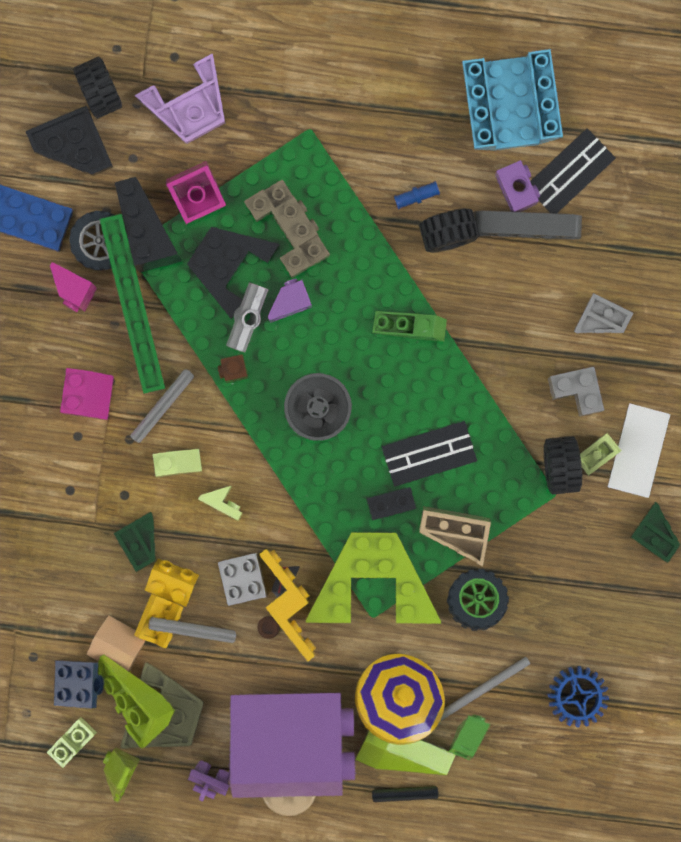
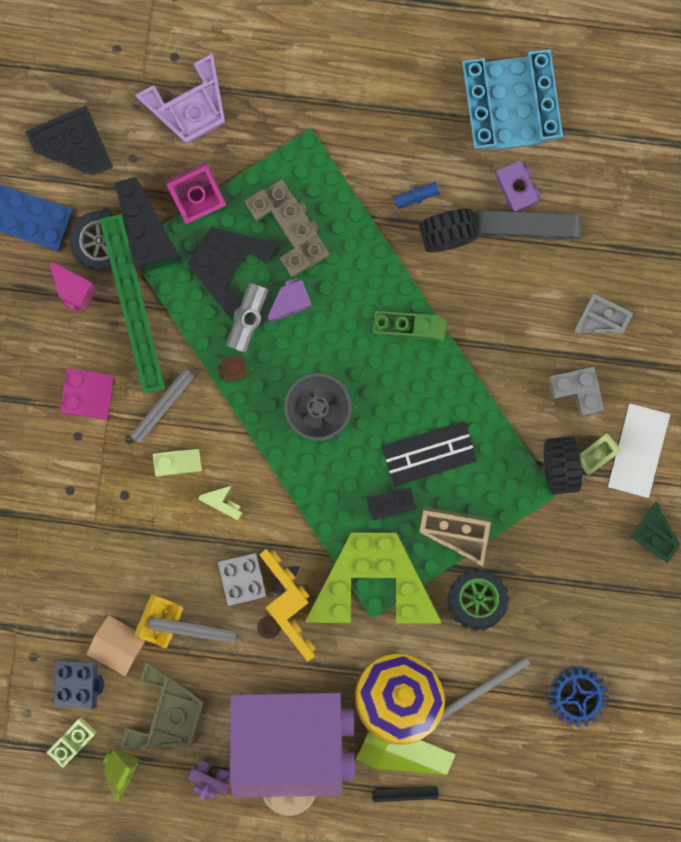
black tyre [74,56,122,119] -> none
lime wedge [98,655,175,749] -> none
dark green wing [114,512,156,572] -> none
yellow bracket [145,559,199,607] -> none
bright green slope [449,715,490,760] -> none
black sticker [530,128,616,214] -> none

